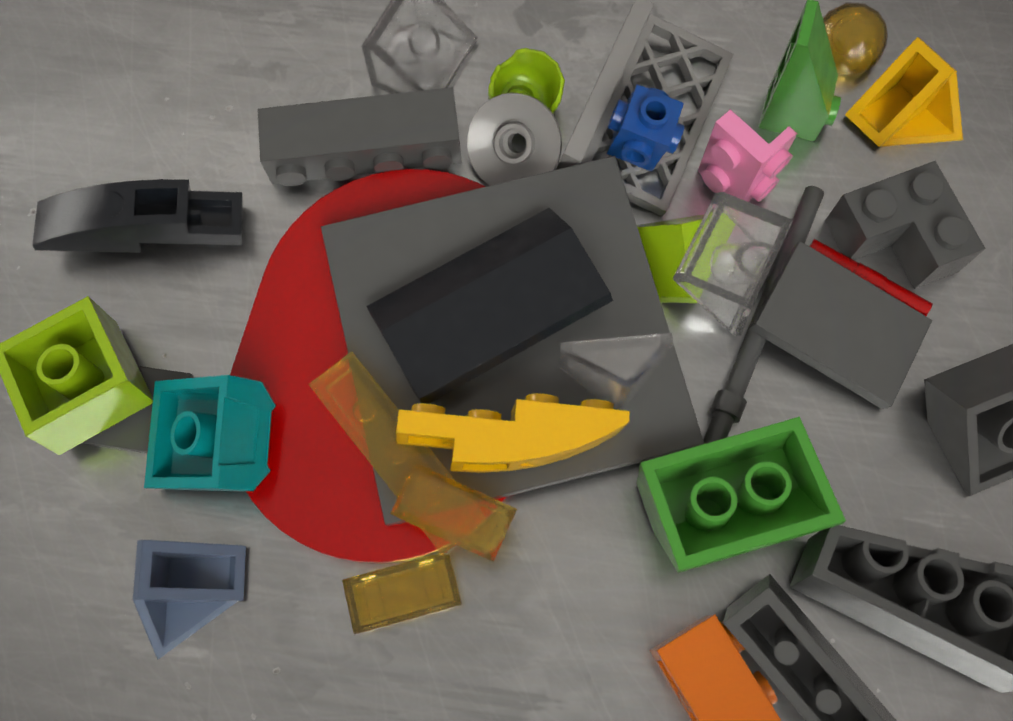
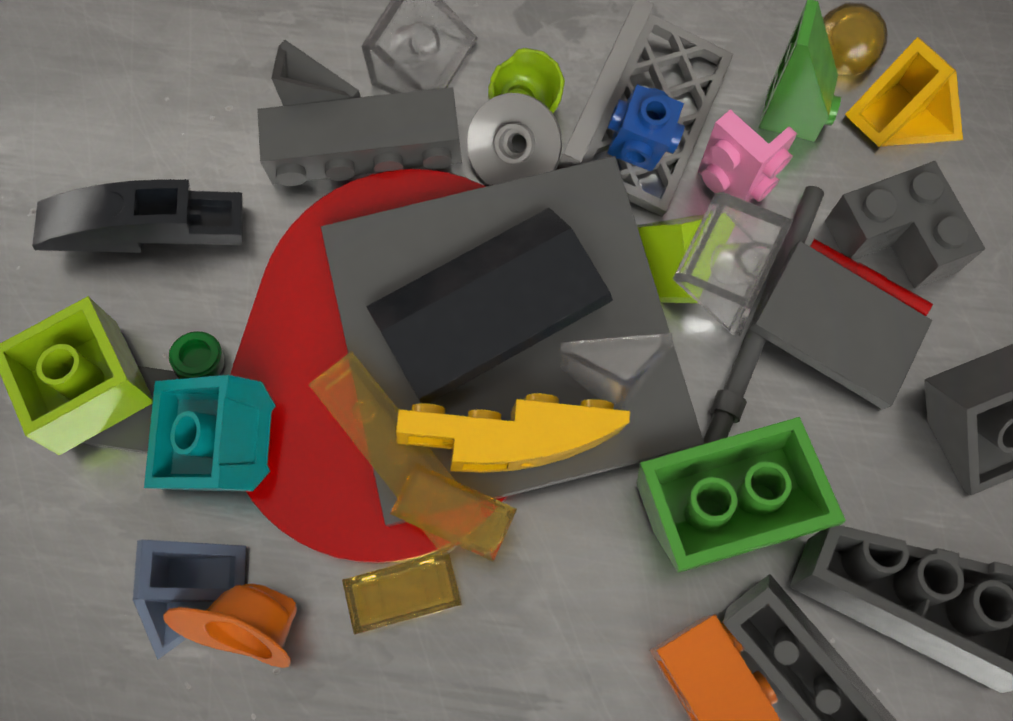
none -> orange piece [163,583,297,668]
none -> green tile [169,331,225,379]
none -> dark grey slope [271,39,361,106]

